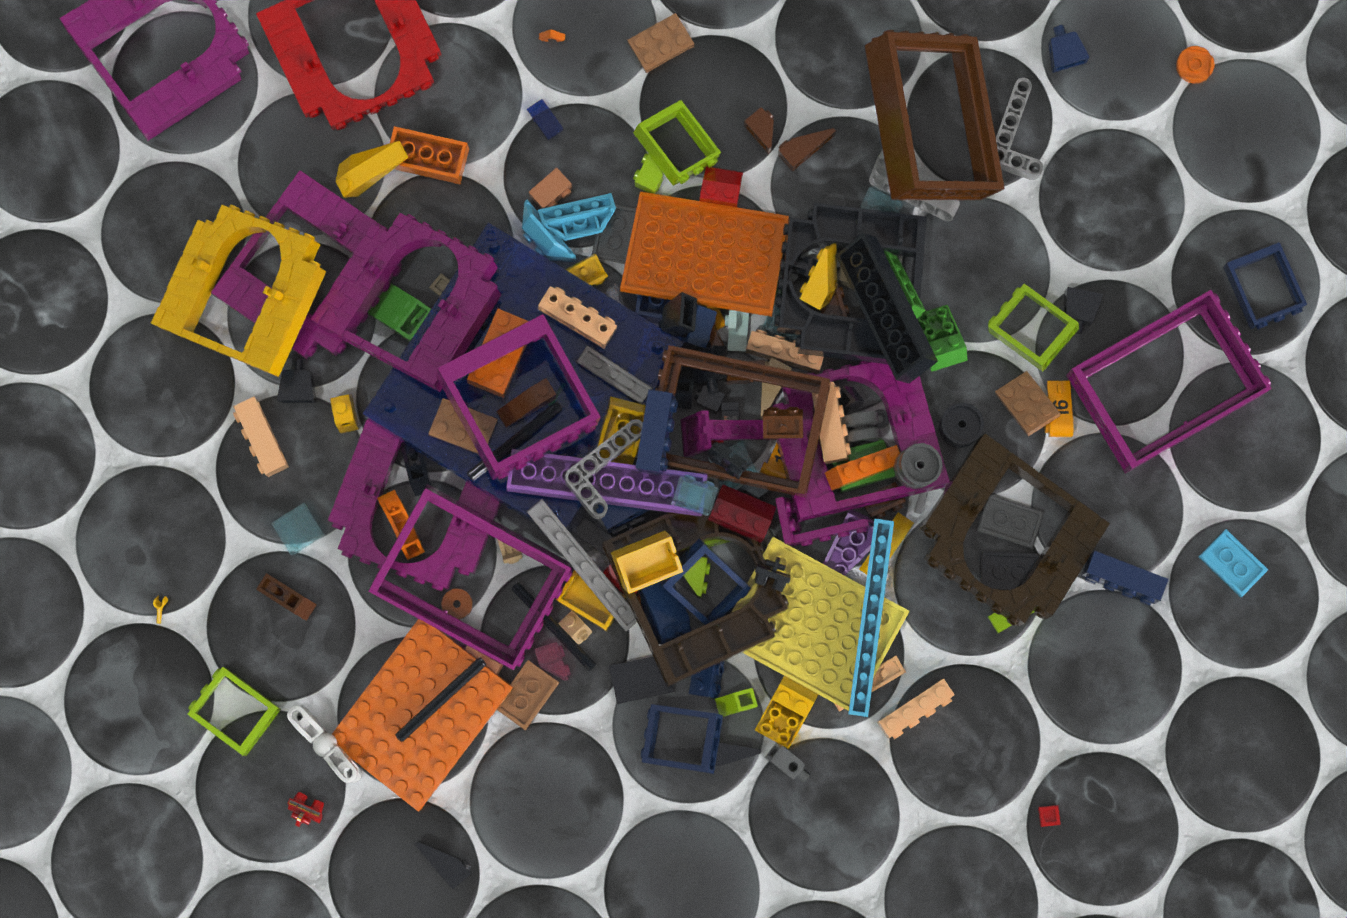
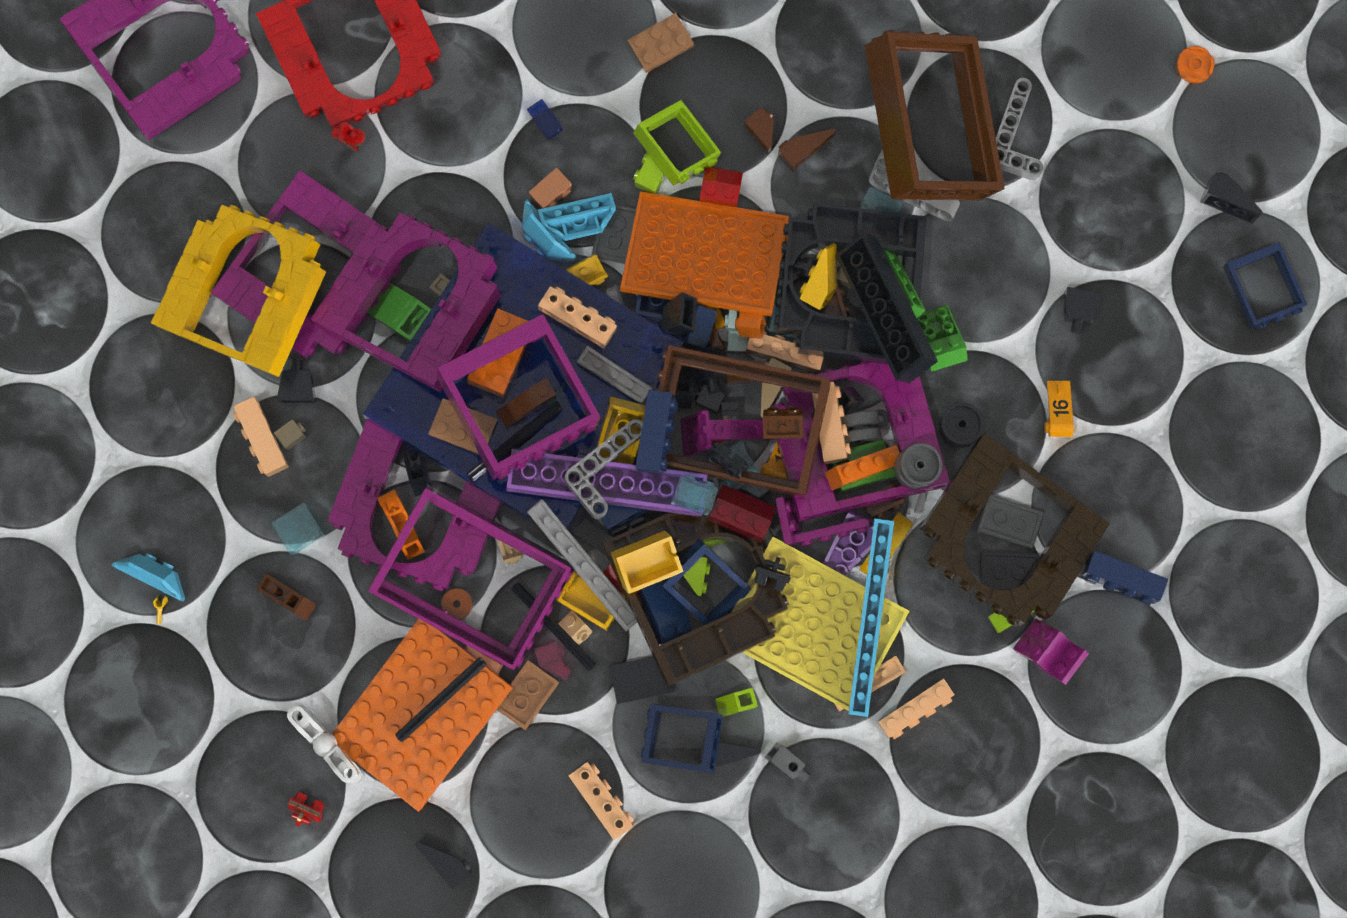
lime window [187,667,281,756] -> none
yellow torso [330,394,359,434] -> none
yellow wedge [335,141,408,198] -> none
orange brick [390,126,469,184] -> none
orange tile [539,29,565,42] -> none
dark blue bracket [689,661,724,699] -> none
yellow slope [755,676,818,749] -> none
lime window [988,284,1079,372] -> none
medium nougat plate [995,371,1060,436] -> none
red tile [1038,805,1061,827] -> none
dark blue torso [1048,25,1089,73] -> none
magenta door [1066,290,1272,474] -> none
medium azure tile [1198,529,1268,598] -> none
none -> medium azure wedge [112,553,185,602]
none -> dark tan brick [274,419,307,451]
none -> red hips [331,122,366,151]
none -> light nougat brick [569,762,634,840]
none -> orange brick [735,312,766,339]
none -> magenta bracket [1013,618,1089,685]
none -> black slope [1200,172,1262,224]

